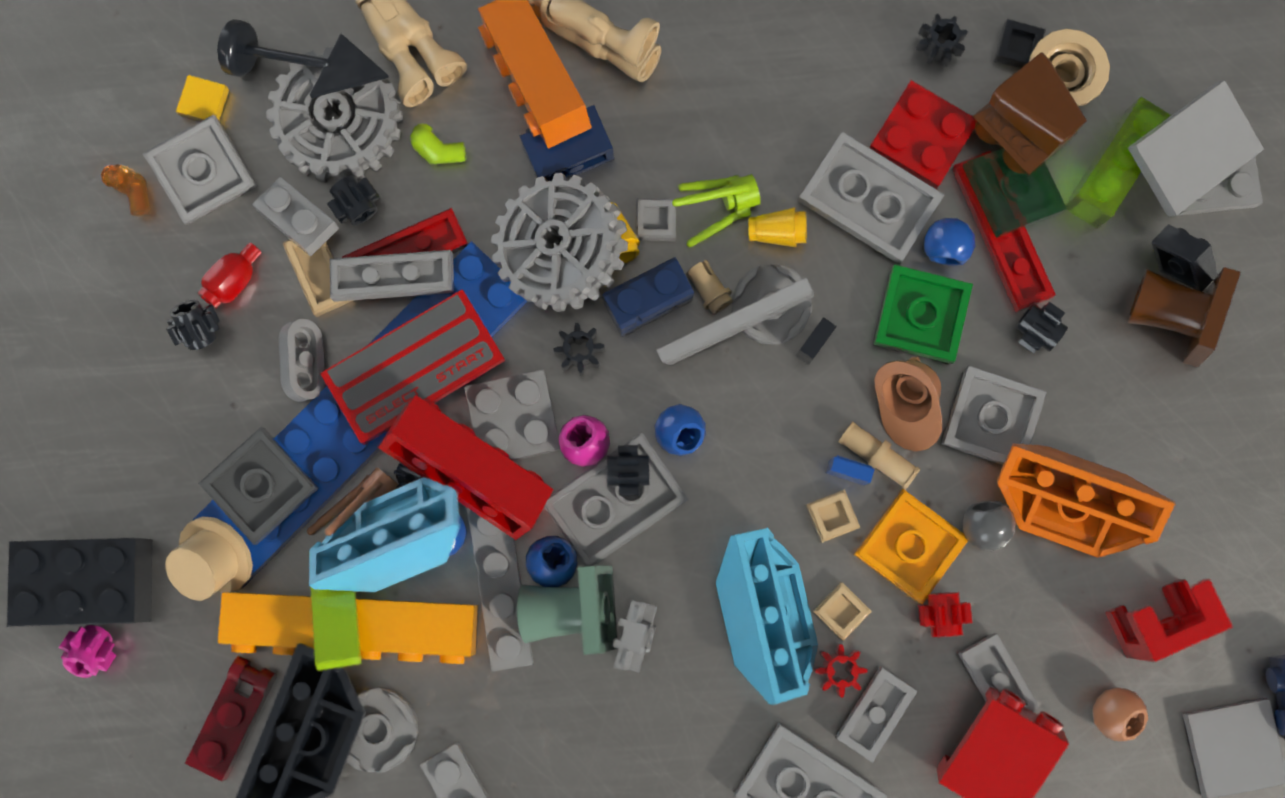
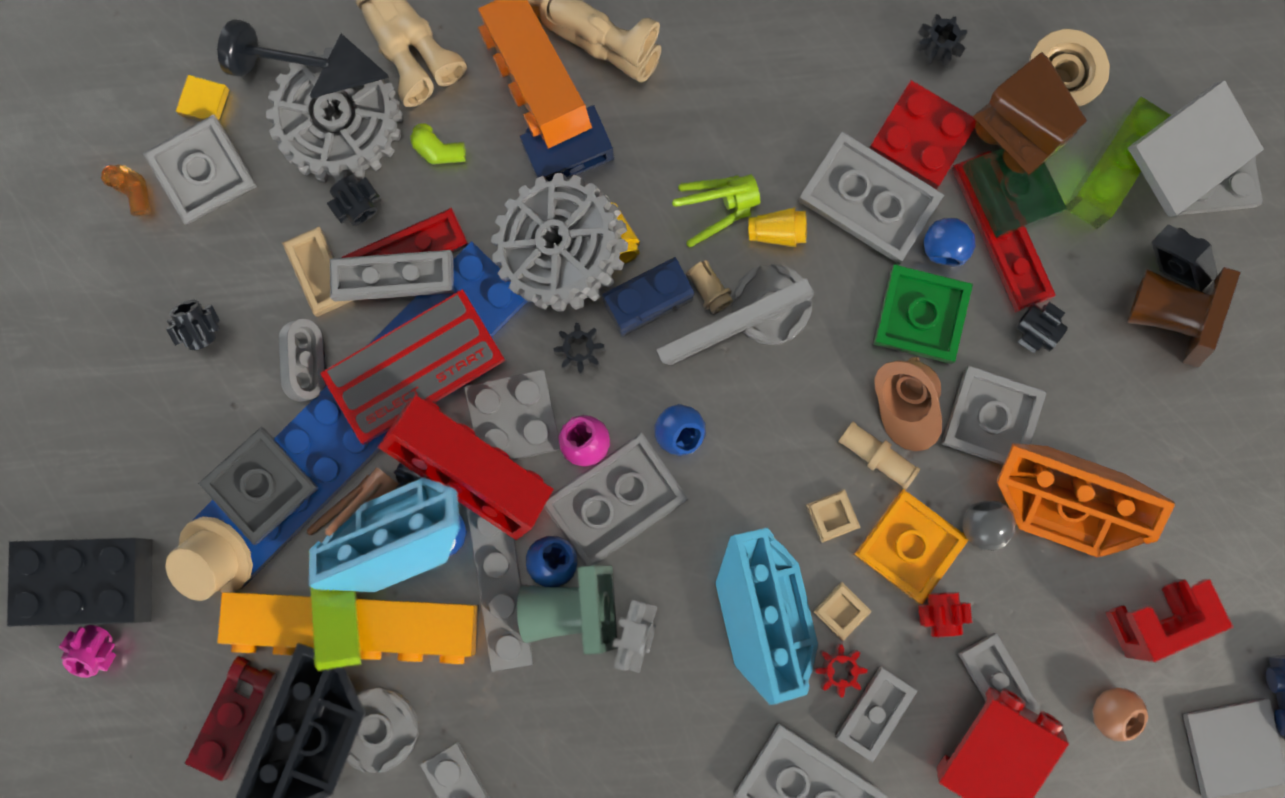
red plant [197,242,262,309] -> none
light grey plate [252,177,339,257] -> none
black gear [607,445,650,496] -> none
light grey tile [636,198,676,241] -> none
black tile [796,317,837,365] -> none
blue tile [826,455,875,486] -> none
black tile [994,19,1045,68] -> none

